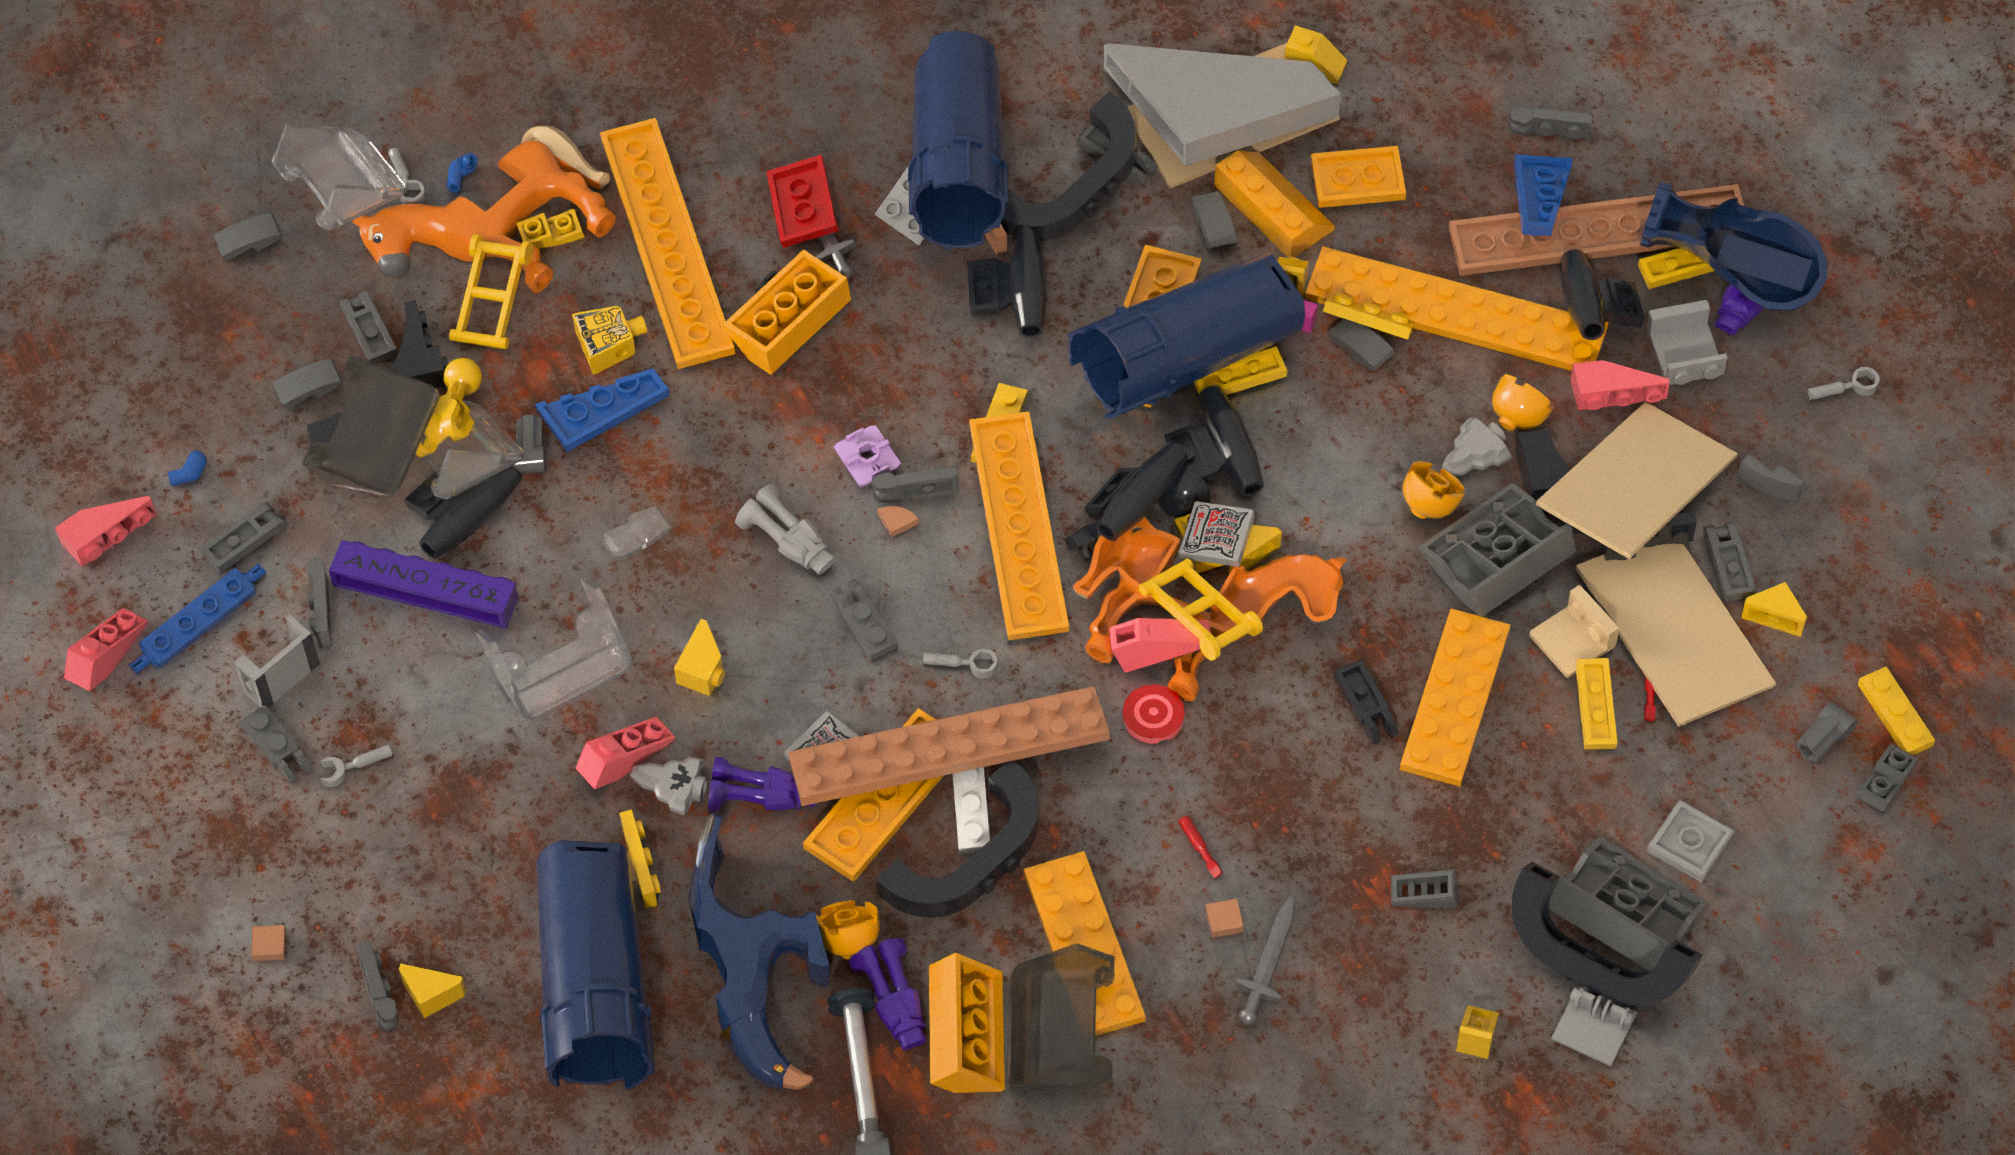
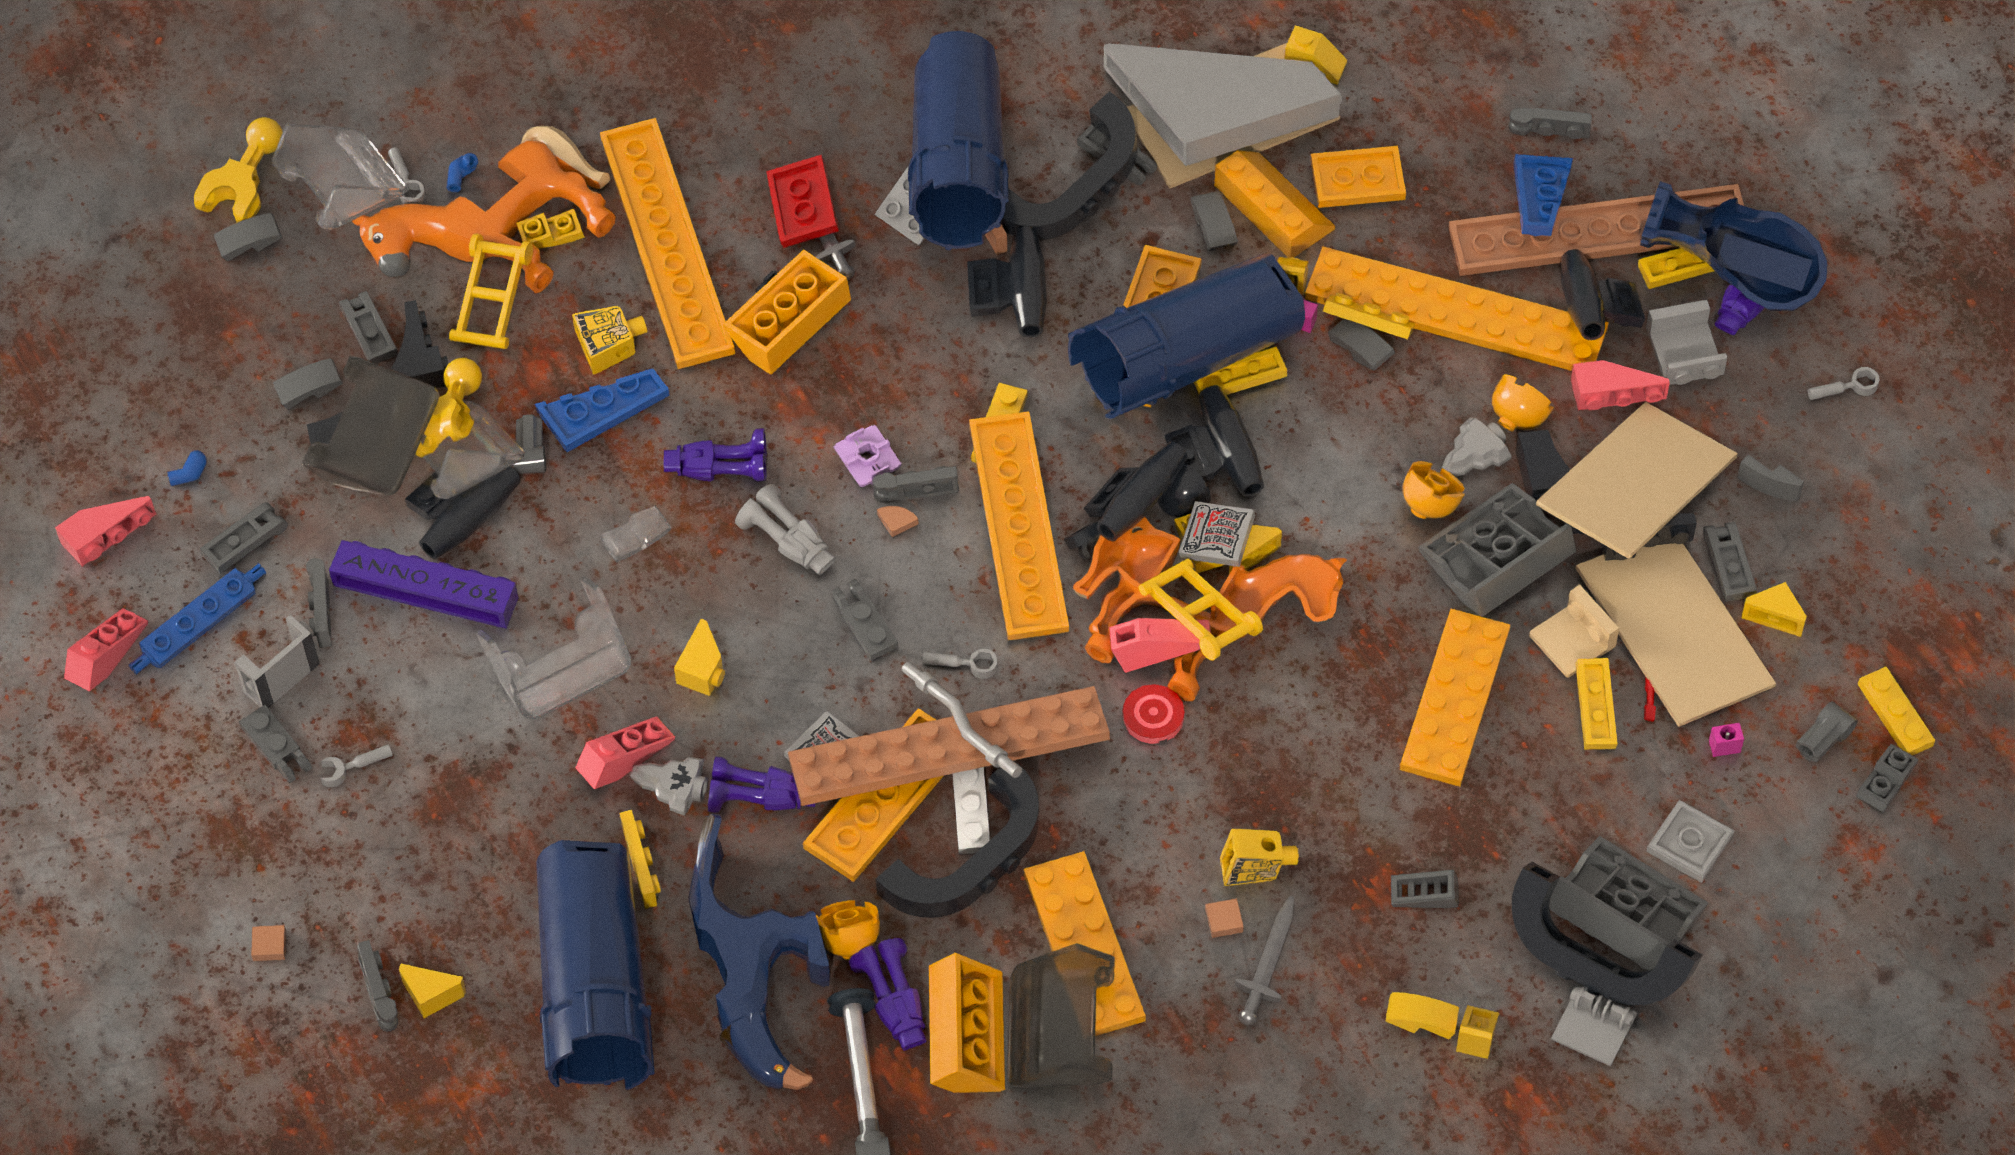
red piece [1178,816,1223,879] -> none
black hinge [1333,660,1398,744] -> none
none -> yellow piece [194,117,283,223]
none -> dark purple piece [663,428,767,482]
none -> light grey bar [902,662,1022,778]
none -> yellow torso [1220,829,1299,886]
none -> yellow slope [1385,992,1459,1039]
none -> dark pink piece [1709,723,1744,757]

